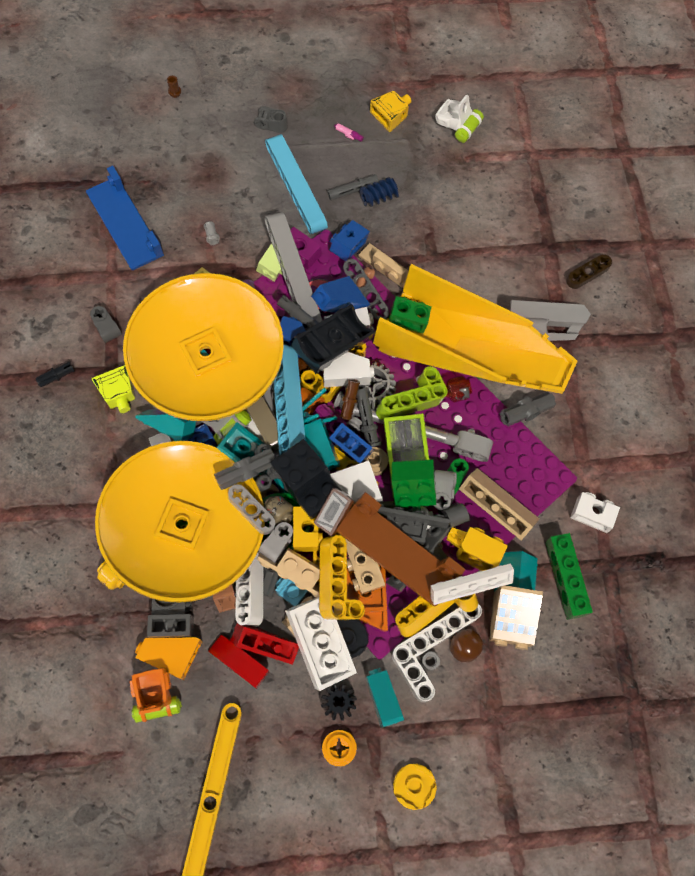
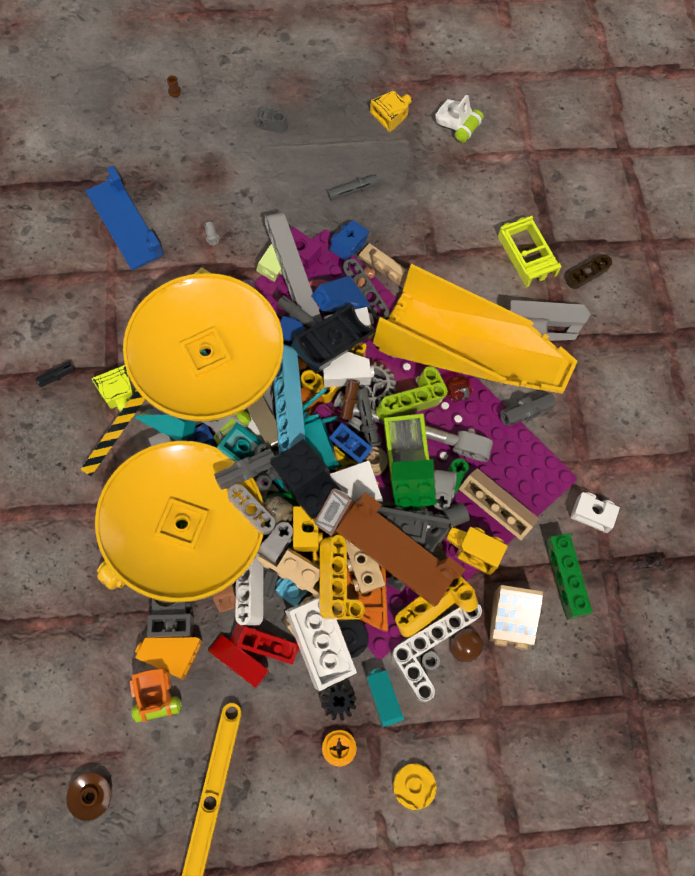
dark grey piece [90,306,122,343] -> none
medium azure beam [265,134,328,234] -> none
piece [334,123,364,142] -> none
dark blue piece [360,177,399,207] -> none
green brick [389,296,432,334] -> none
white plate [431,563,514,605] -> none
teal slope [494,551,538,592] -> none
none -> reddish brown dish [66,773,111,821]
none -> sticker [81,389,145,476]
none -> neon yellow door [498,216,562,287]

